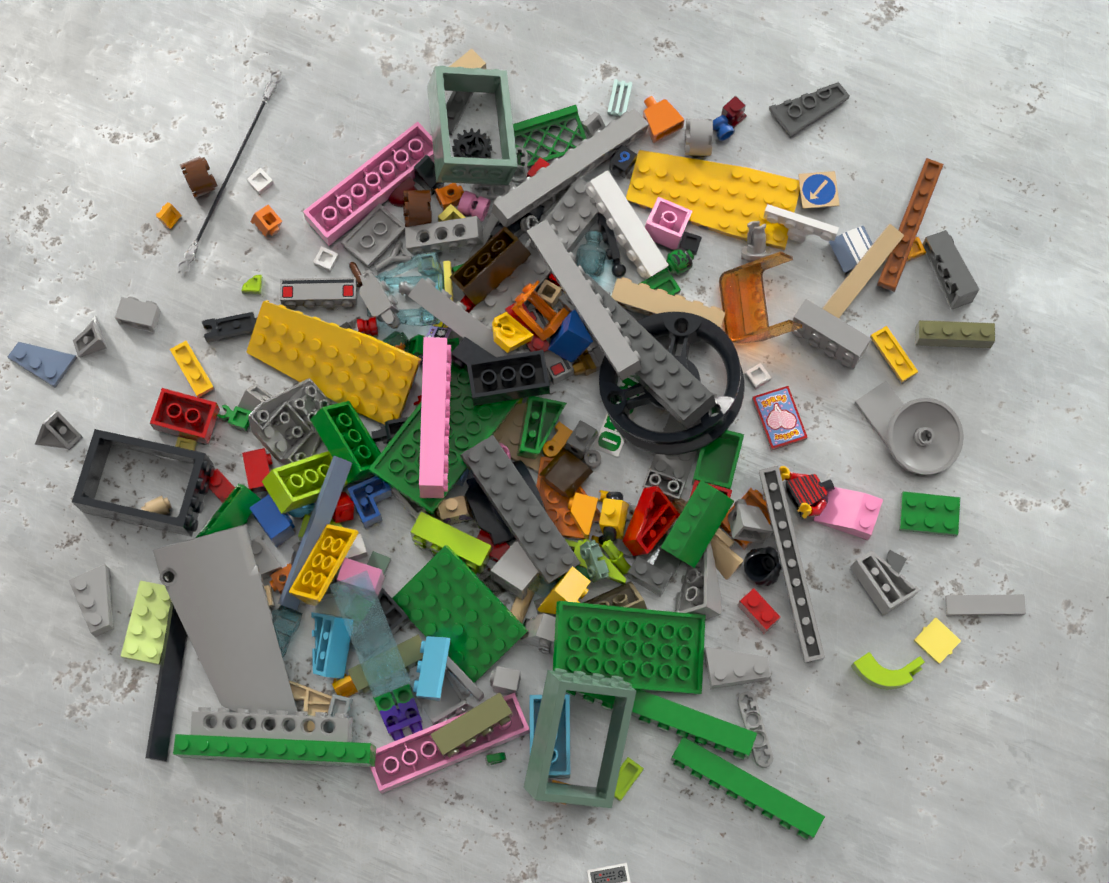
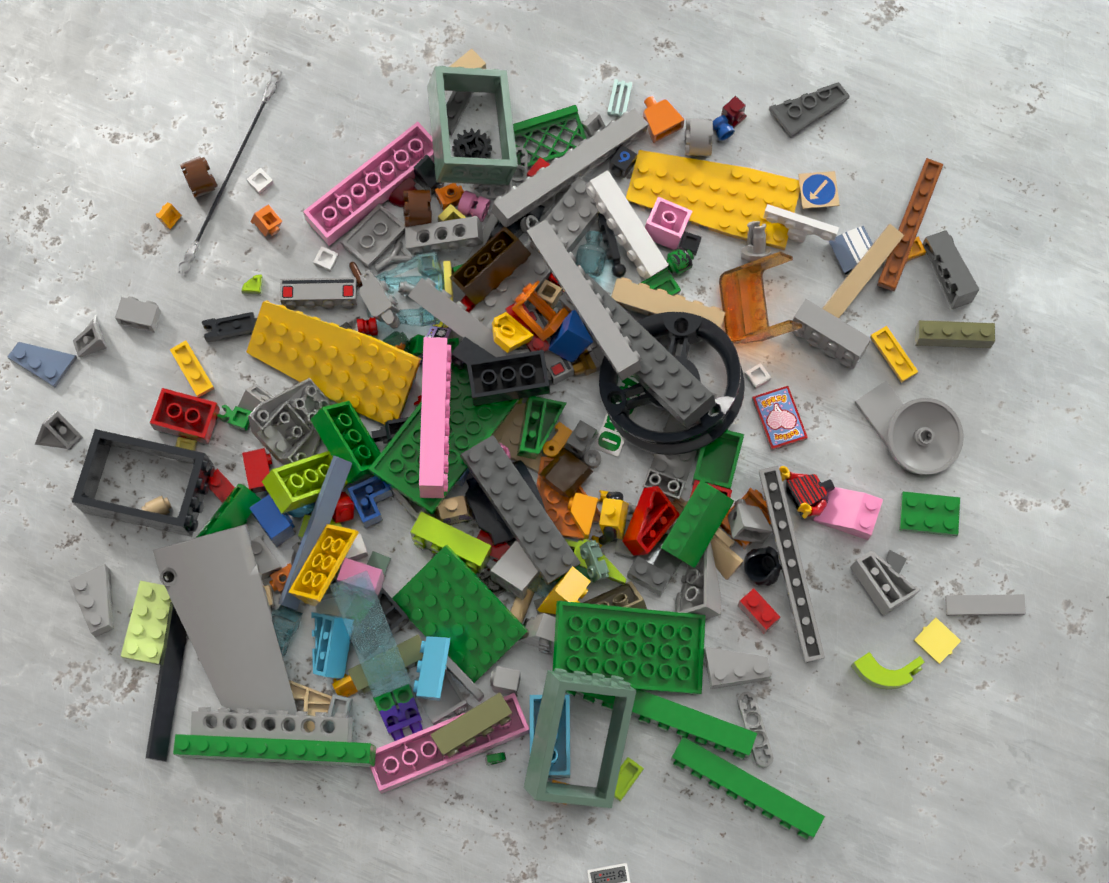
lime axle [602,540,631,574] -> none

